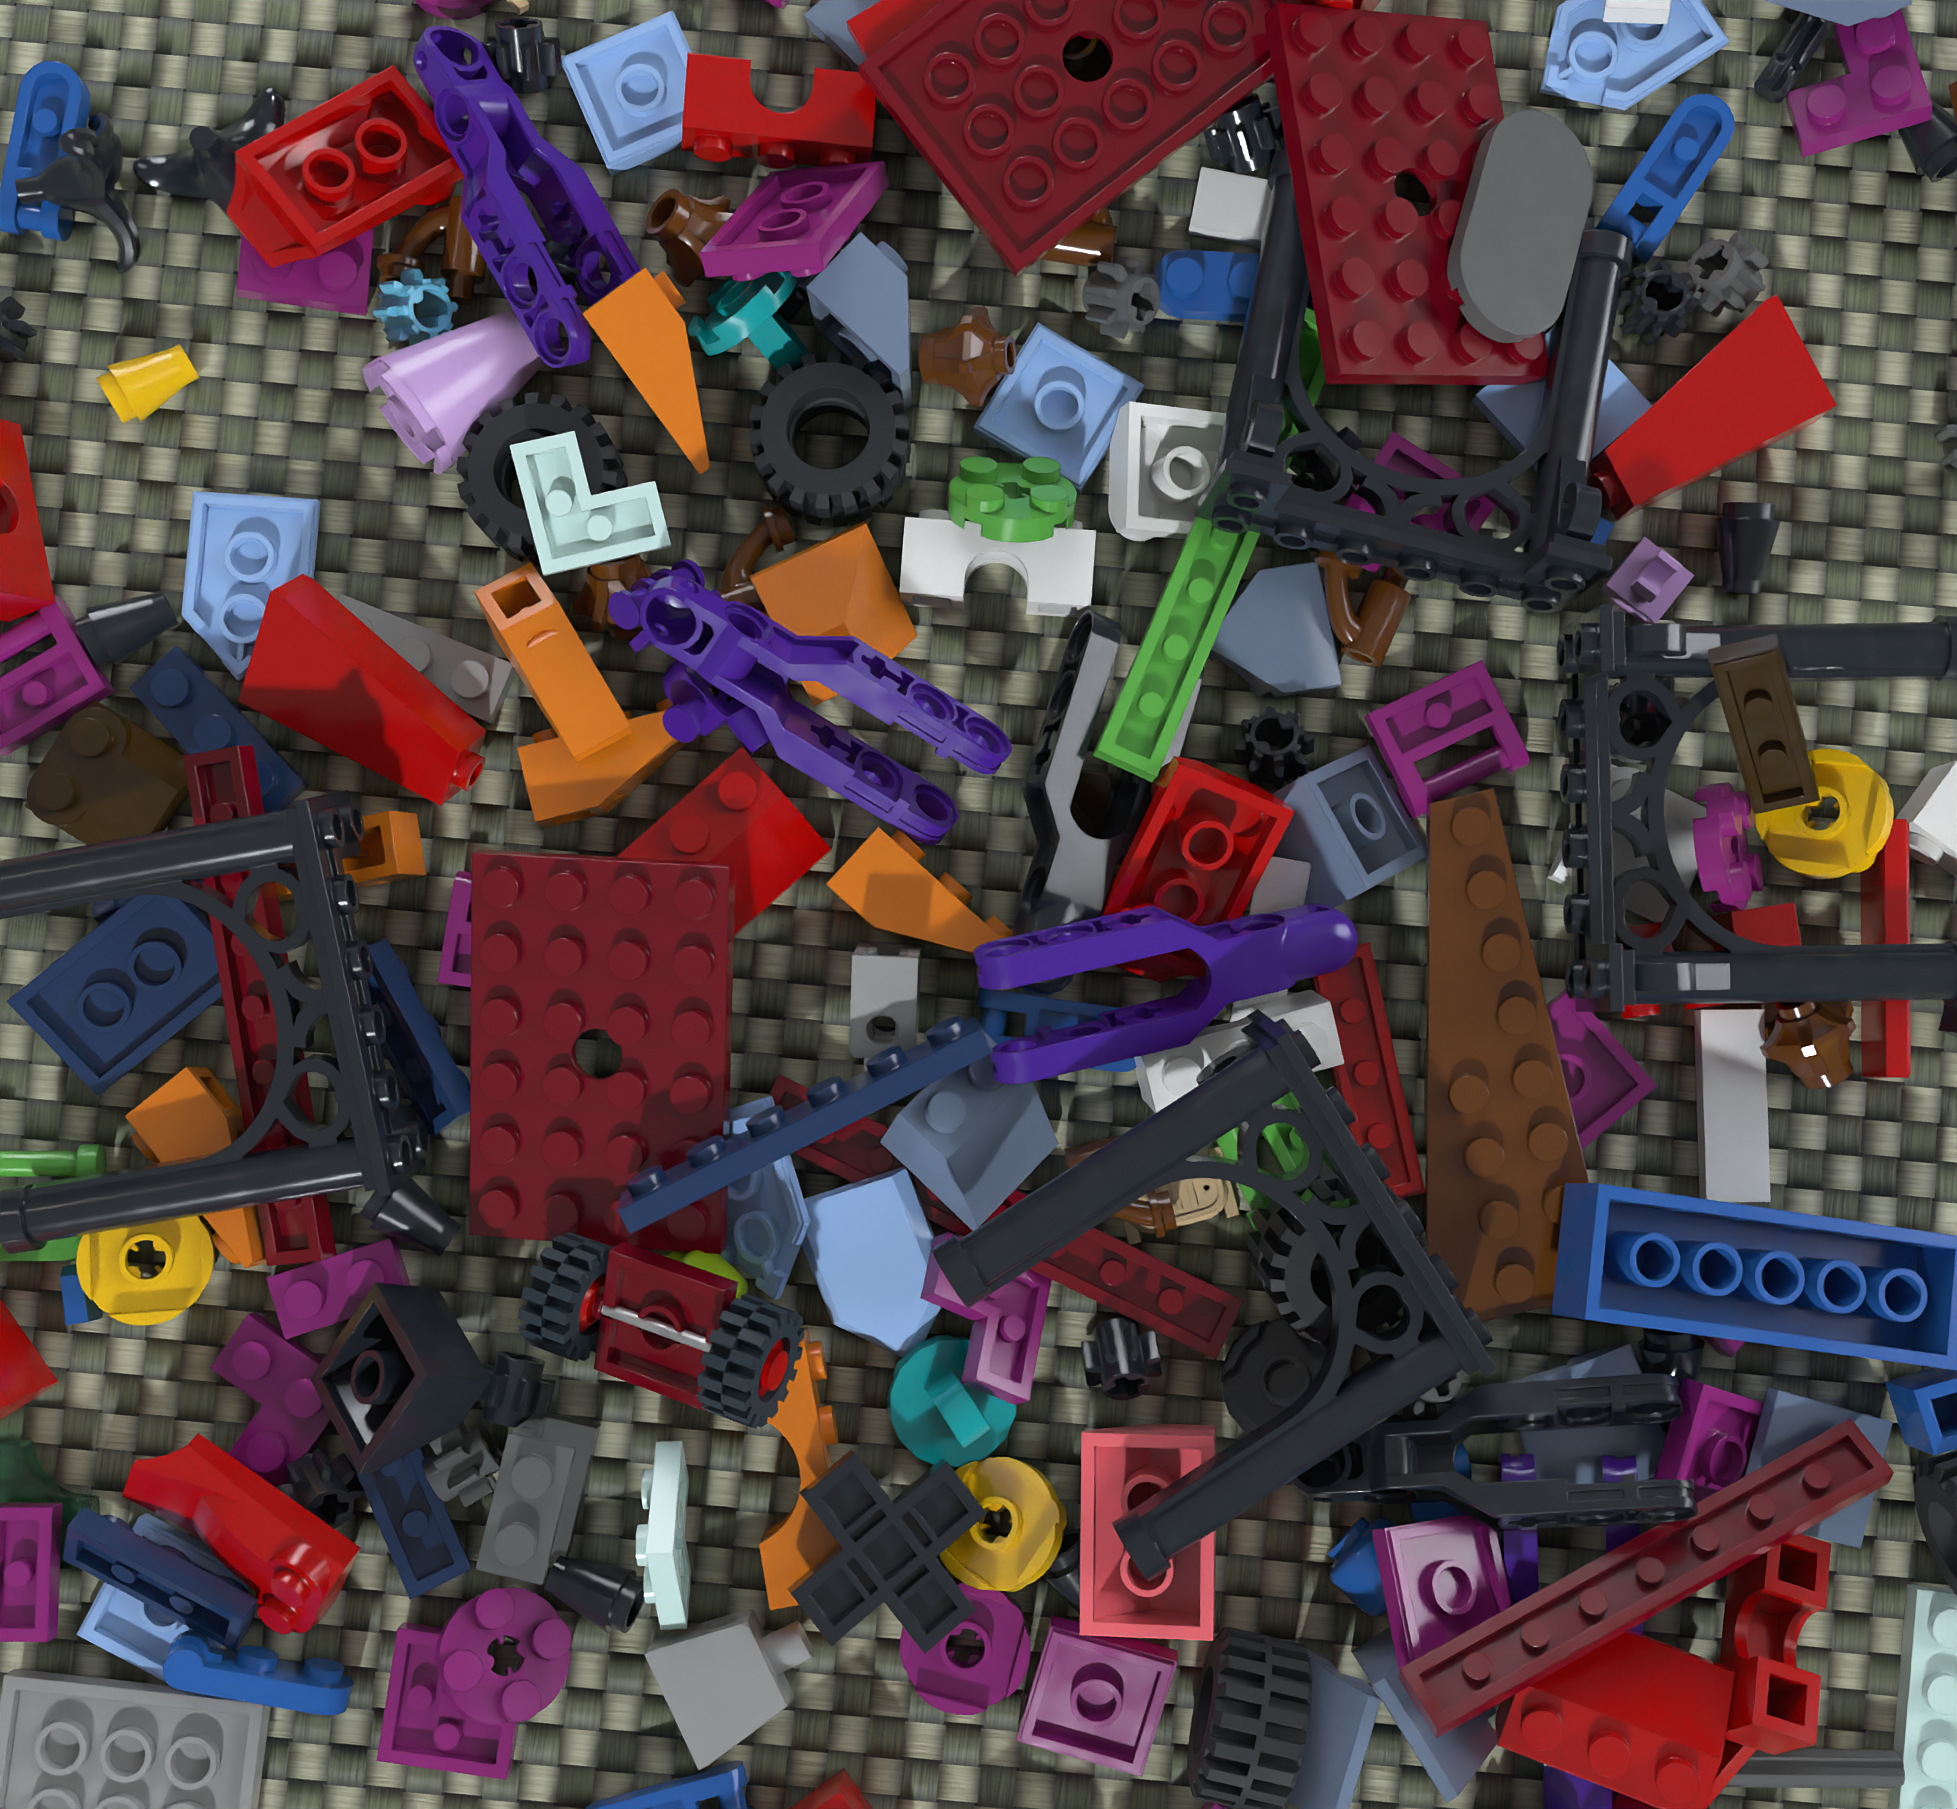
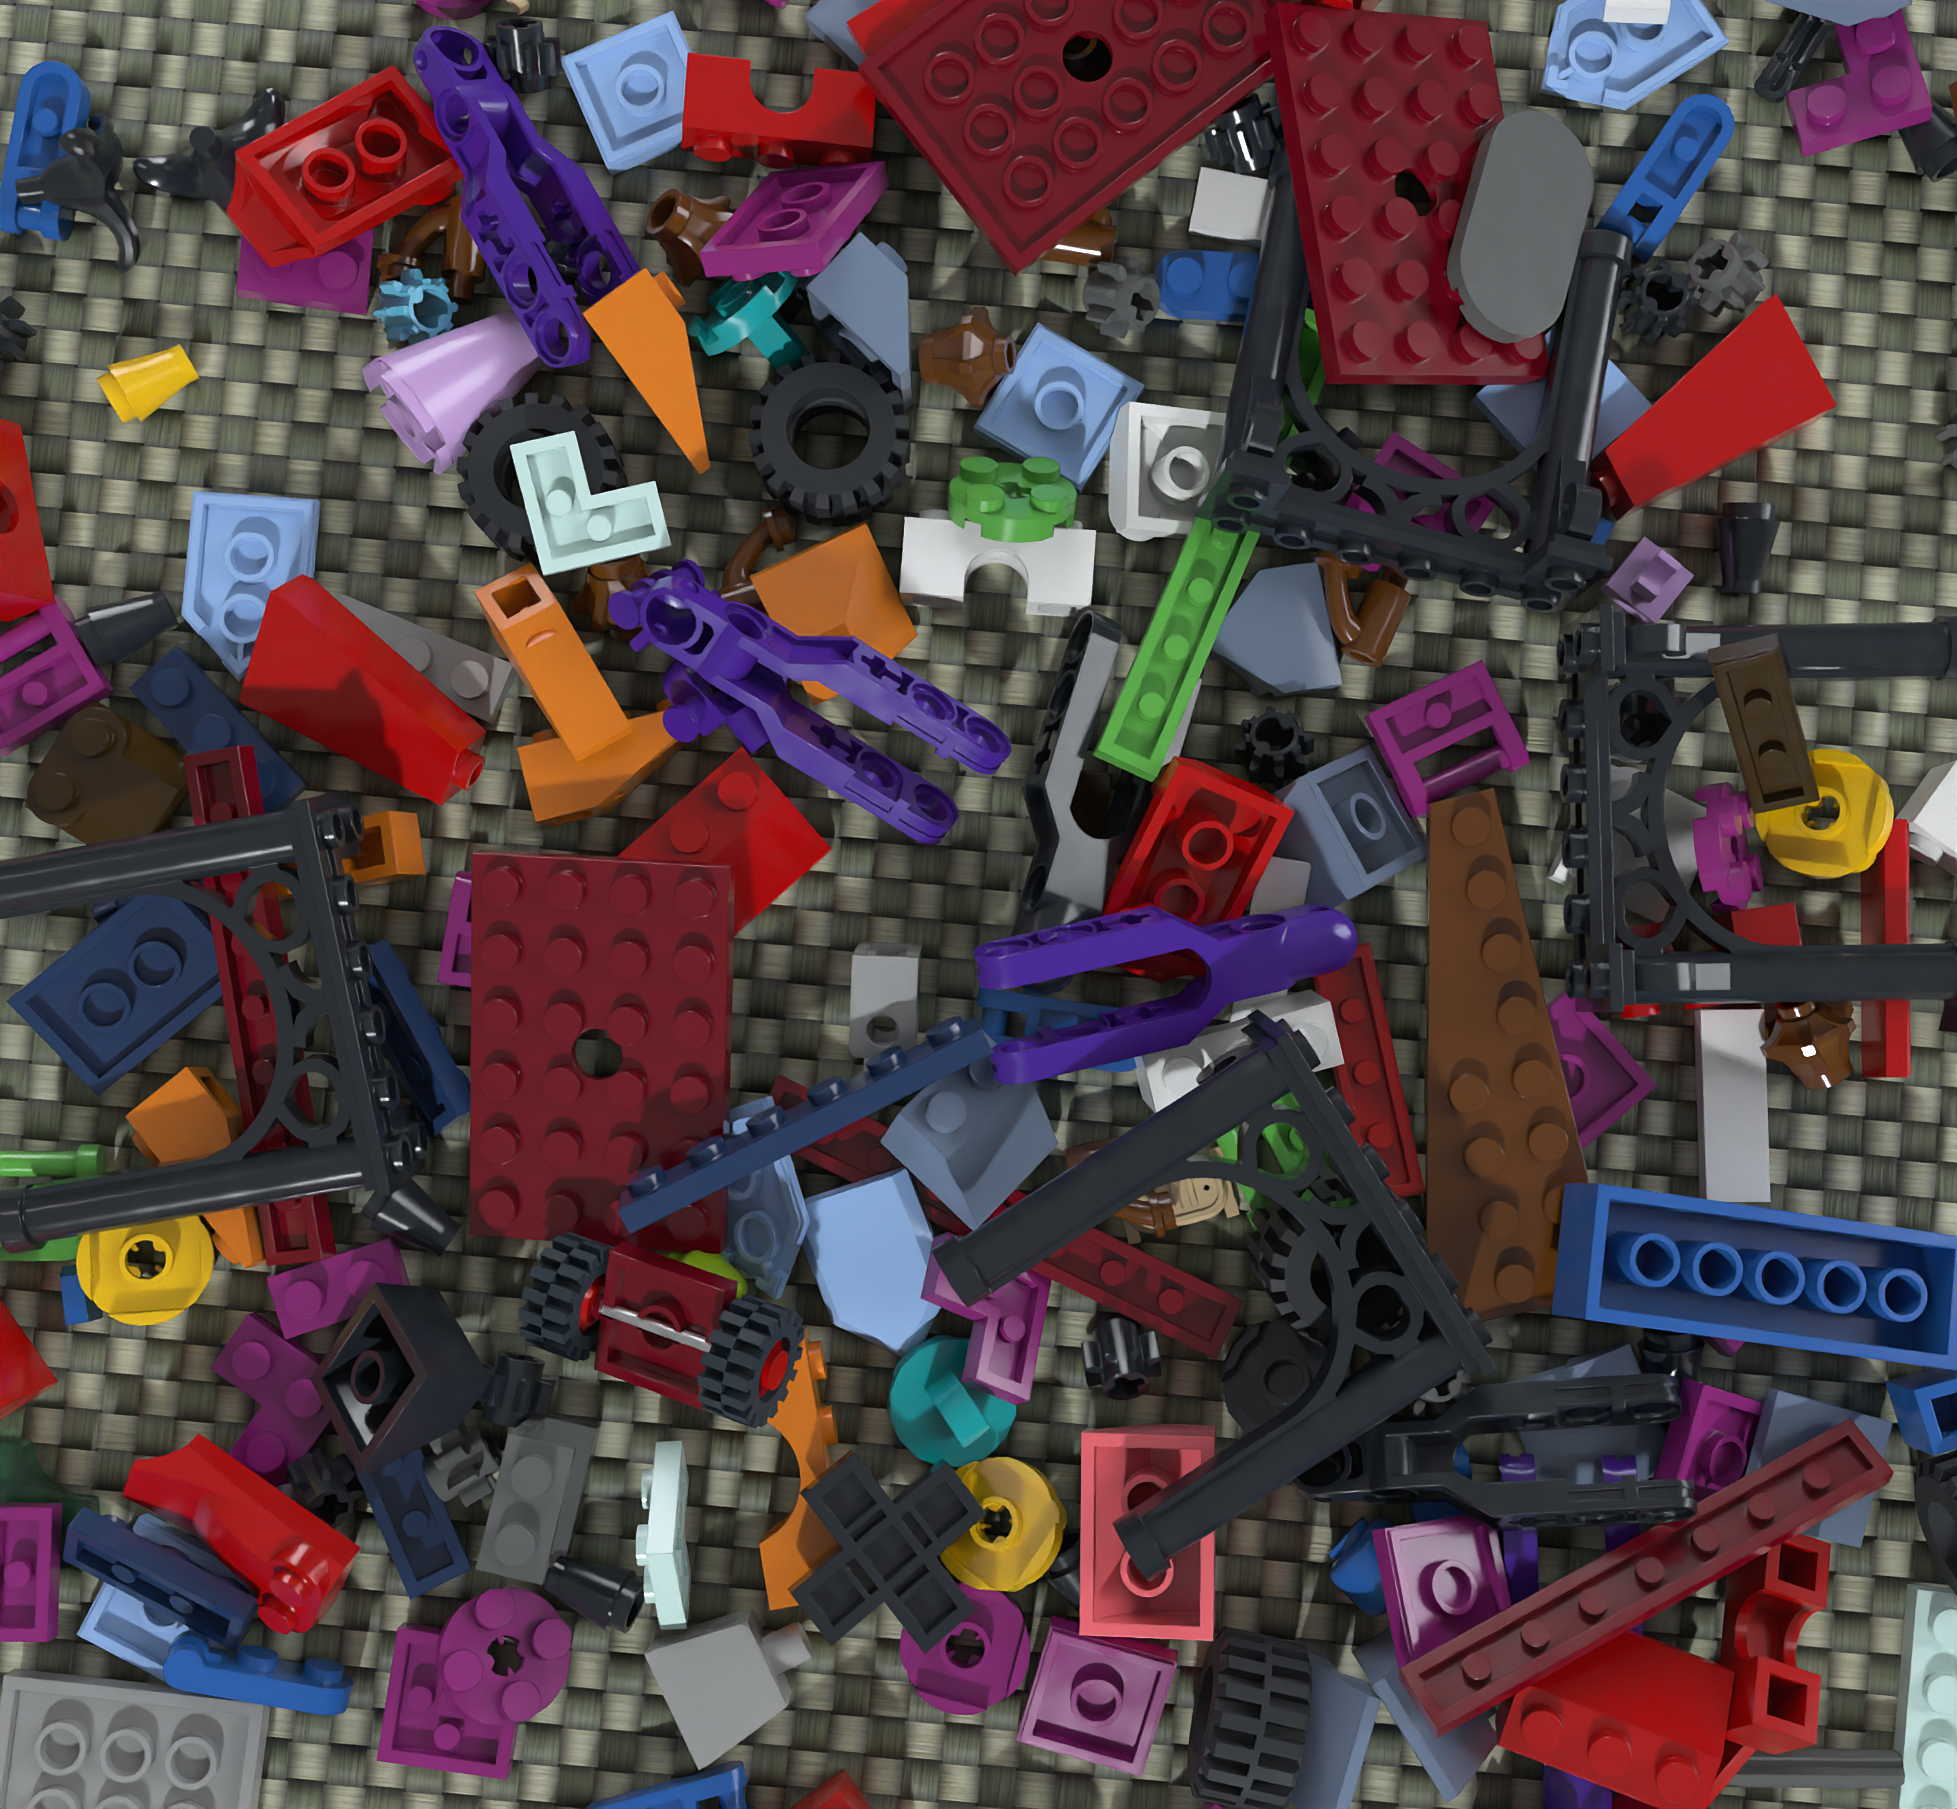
orange slope [826,827,1012,956] -> none

